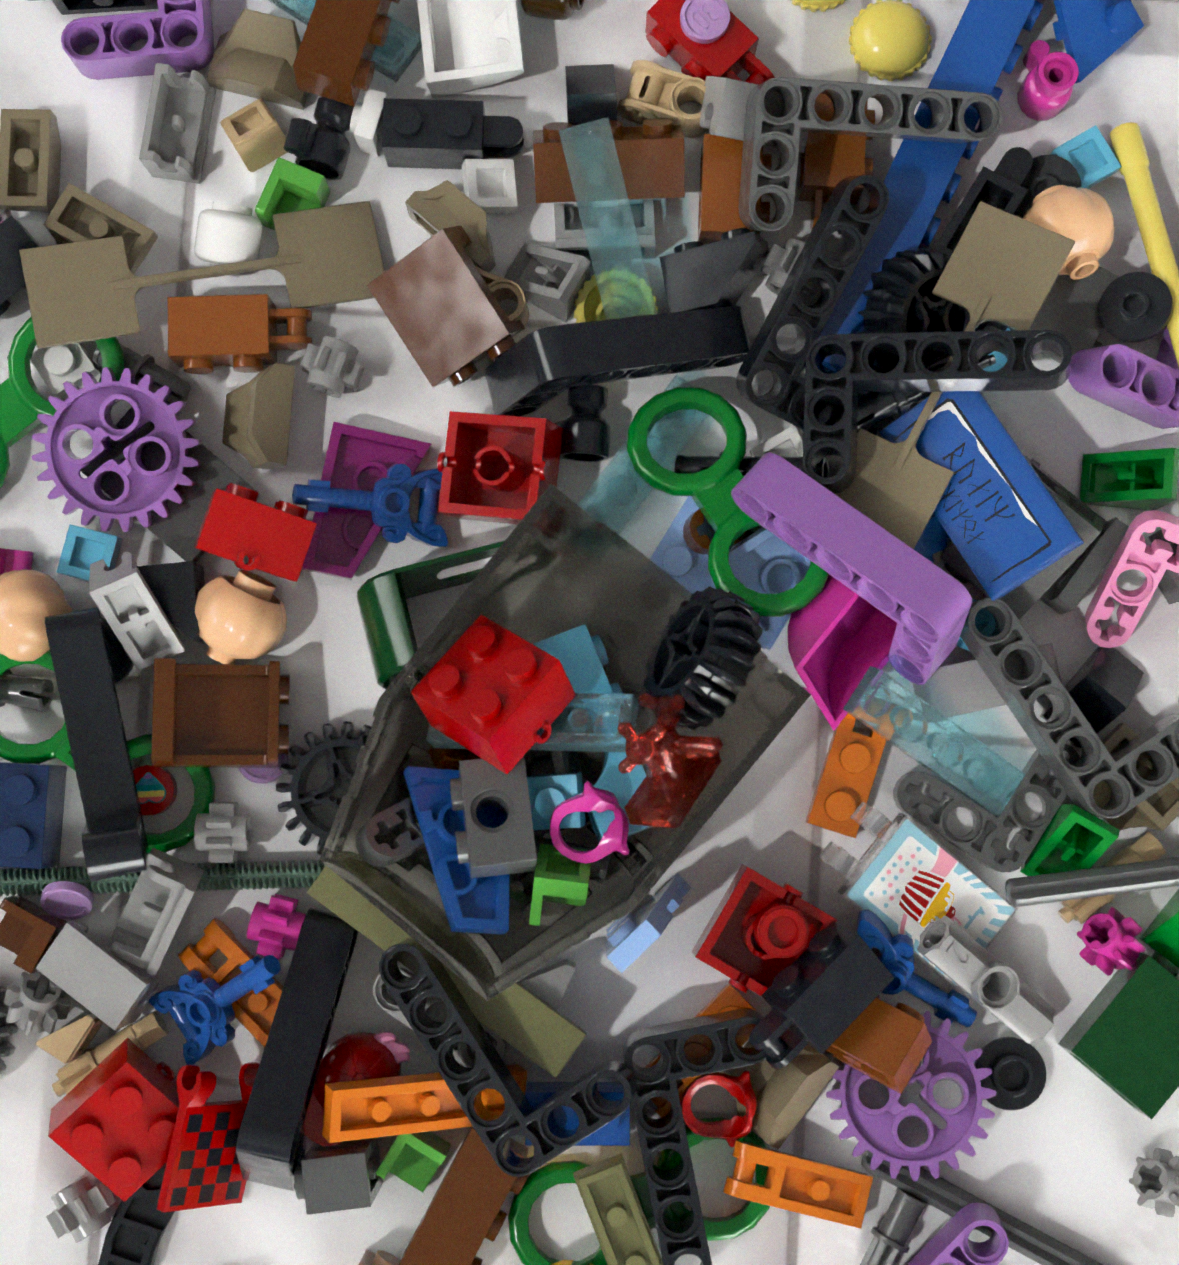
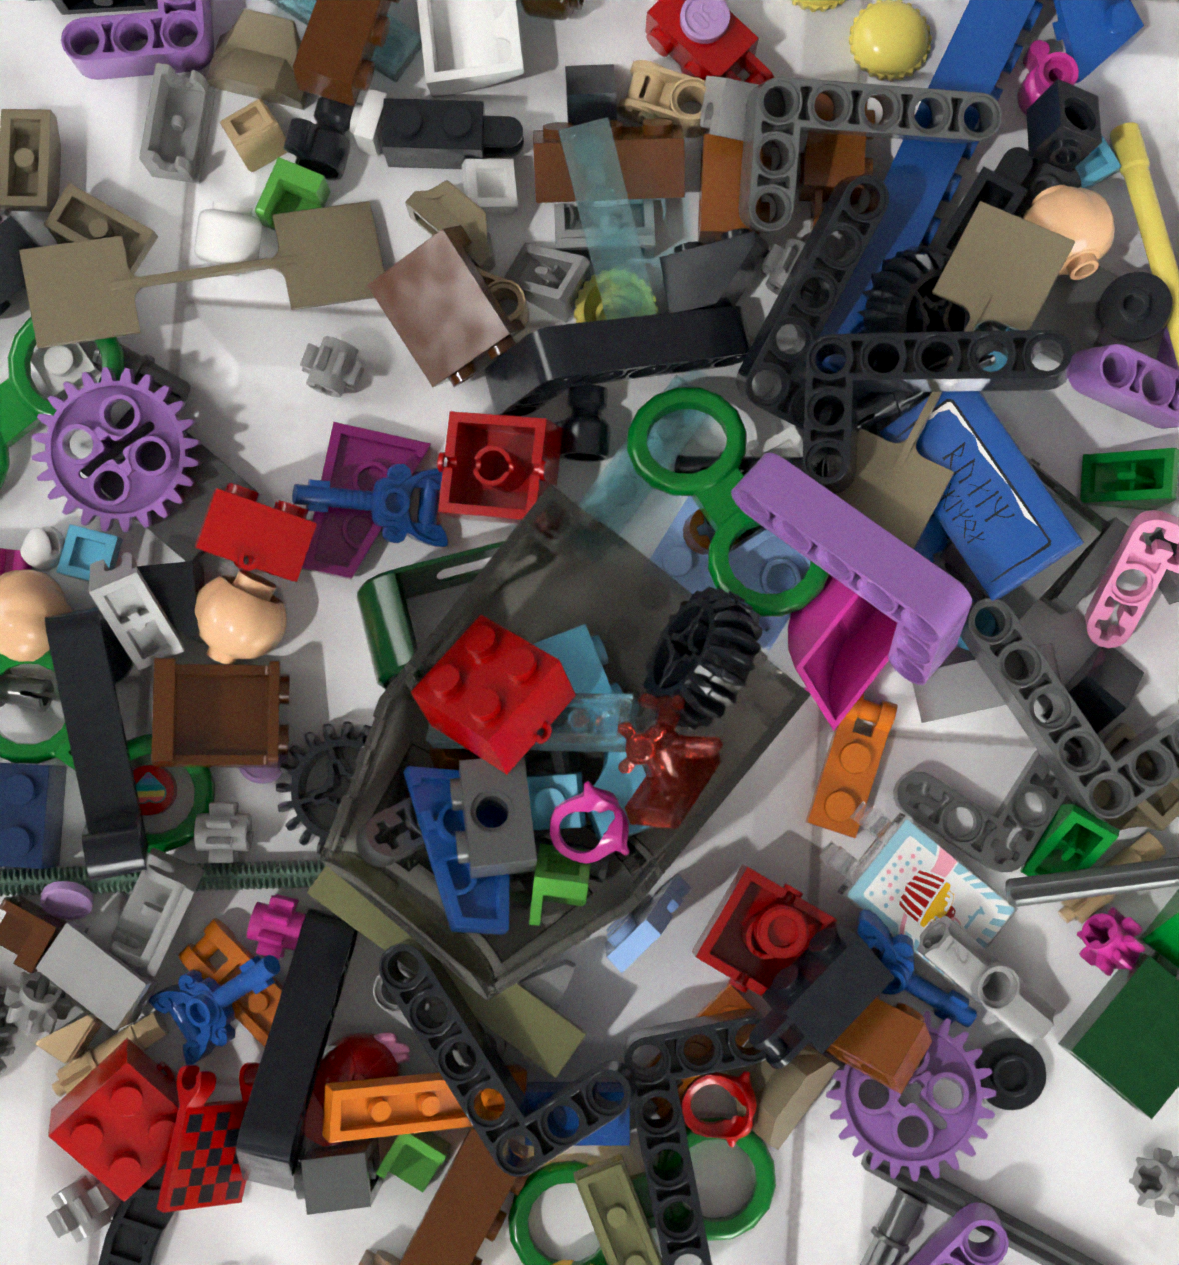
dark orange brick [167,294,313,374] -> none
dark tan slope [222,363,295,470] -> none
orange plate [723,1140,873,1229] -> none
clear light blue plate [843,666,1025,817] -> none
none -> white hinge [20,526,65,570]
none -> black brick [1026,79,1102,172]

